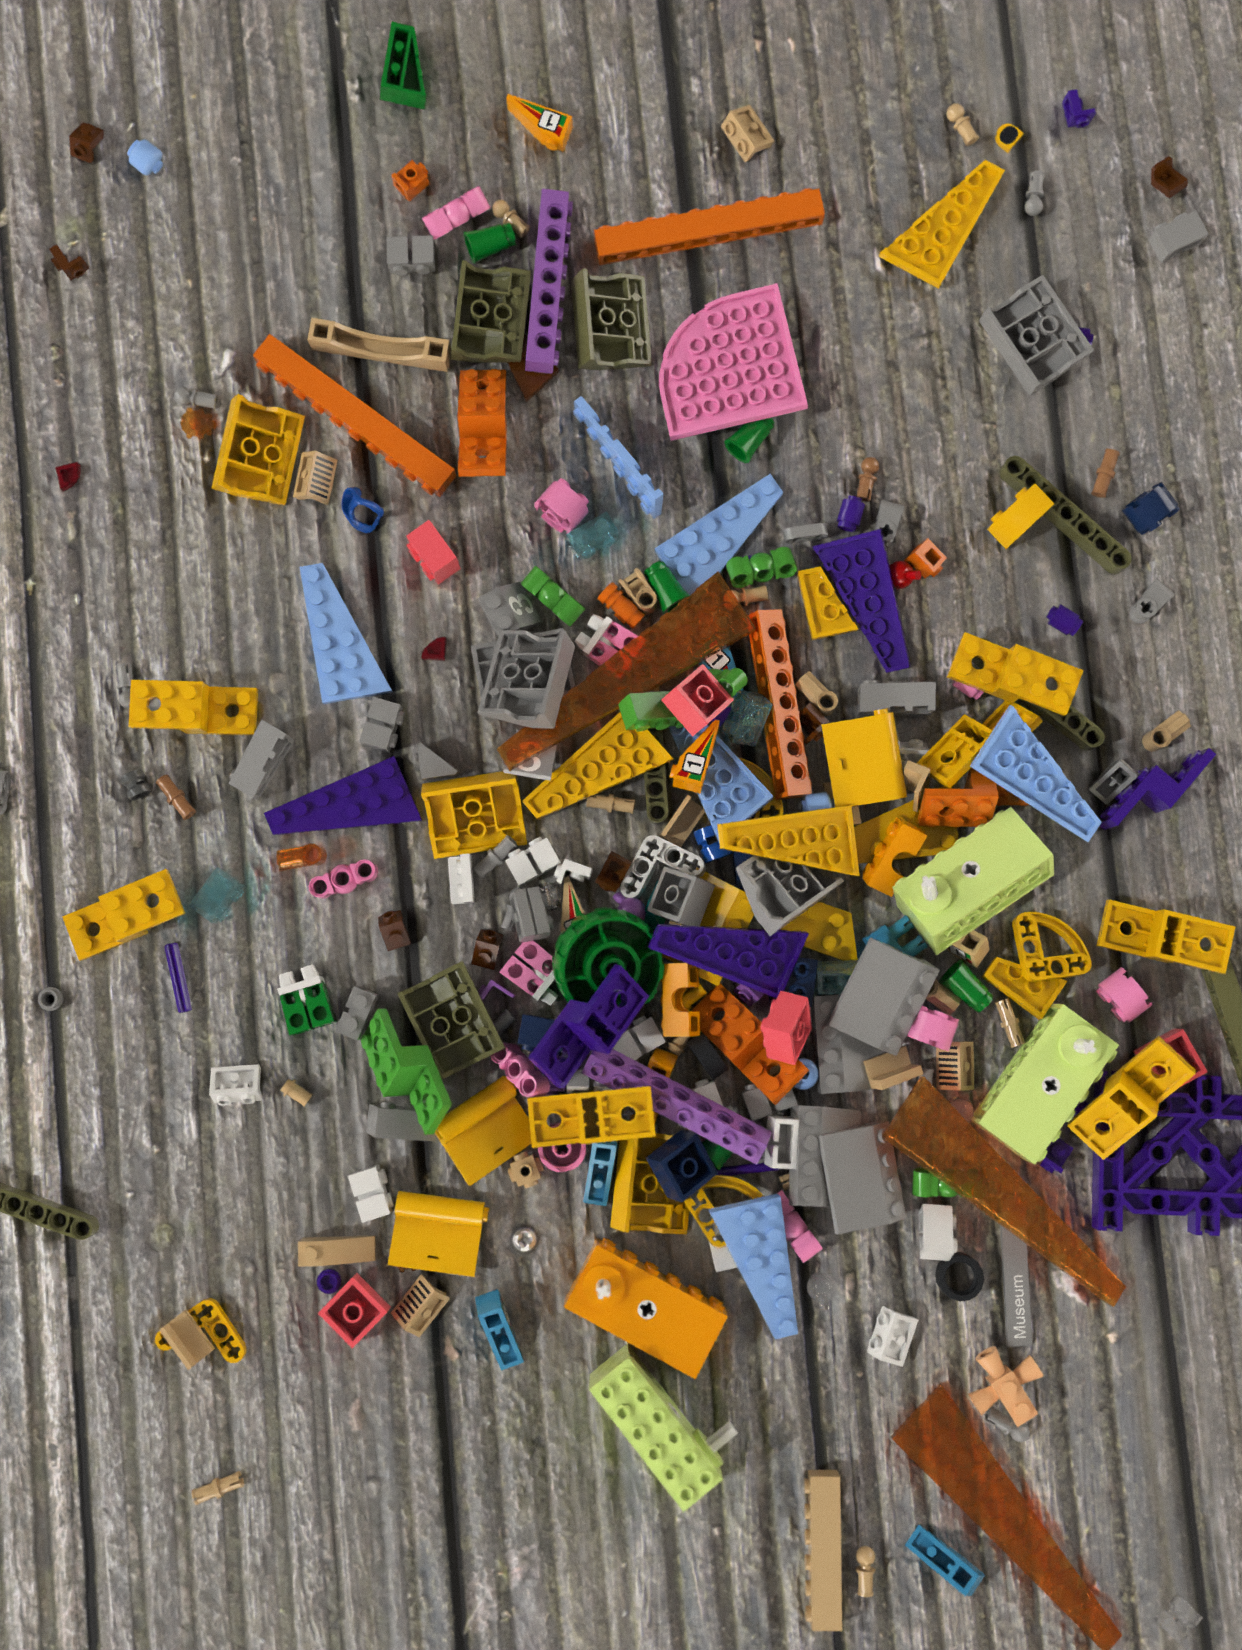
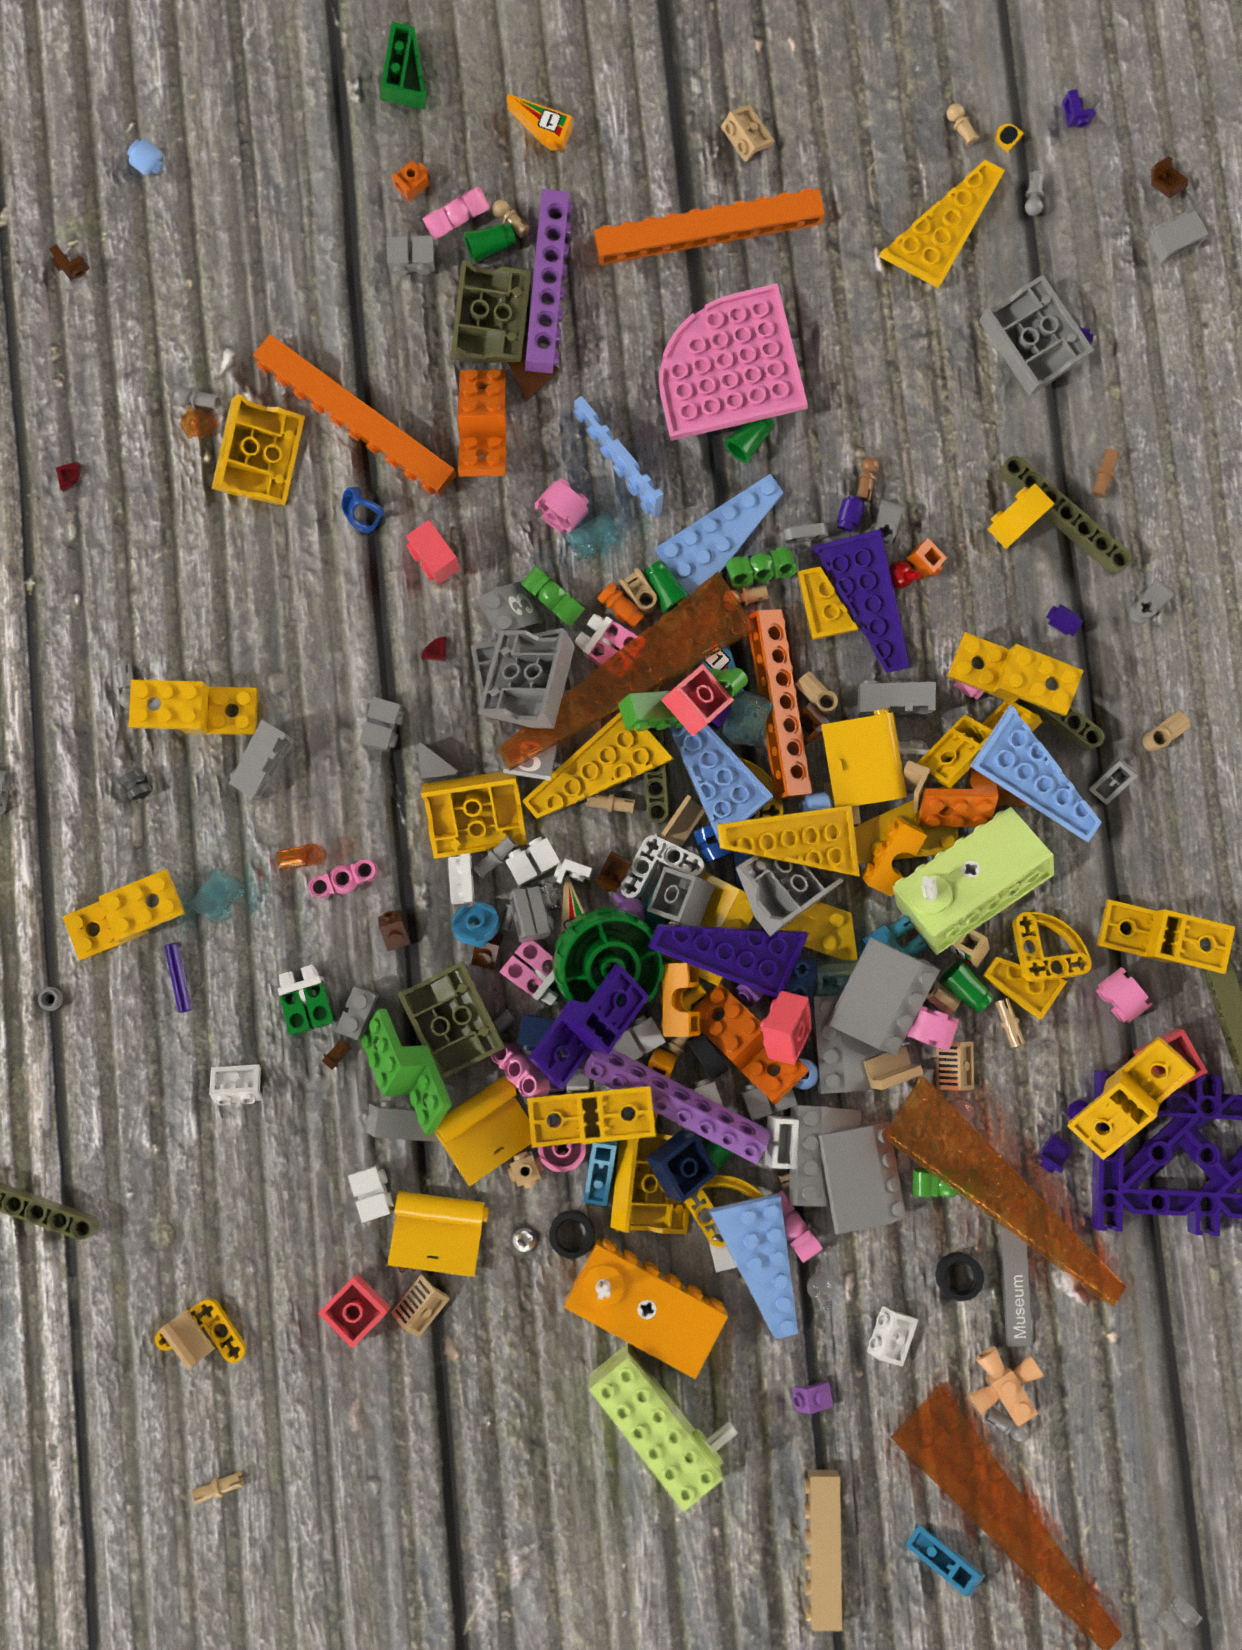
reddish brown bracket [69,122,104,163] -> none
medium nougat pin [156,774,196,820] -> none
dark purple wing [264,756,423,835] -> none
tan pin [280,1079,313,1107] -> none
tan panel [293,450,338,505] -> none
tan slope [298,1236,376,1267] -> none
light blue wing [300,563,393,704] -> none
tan arch [307,318,451,372] -> none
dark purple plate [317,1269,341,1294] -> none
dark azure slope [475,1289,524,1371] -> none
medium lavender bracket [478,980,516,1002] -> none
olive piece [571,268,652,371] -> none
slope [670,719,720,794] -> none
dark purple bar [716,1162,780,1176] -> none
tan pin [856,1546,876,1597] -> none
white piece [919,1204,957,1261] -> none
yellowish green piece [969,1004,1119,1164] -> none
dark purple bracket [1099,748,1216,830] -> none
dark blue brick [1122,481,1180,535] -> none
none -> reddish brown pin [322,1038,352,1070]
none -> dark azure plate [452,902,500,947]
none -> black tyre [549,1210,595,1259]
none -> medium lavender bracket [792,1381,833,1414]

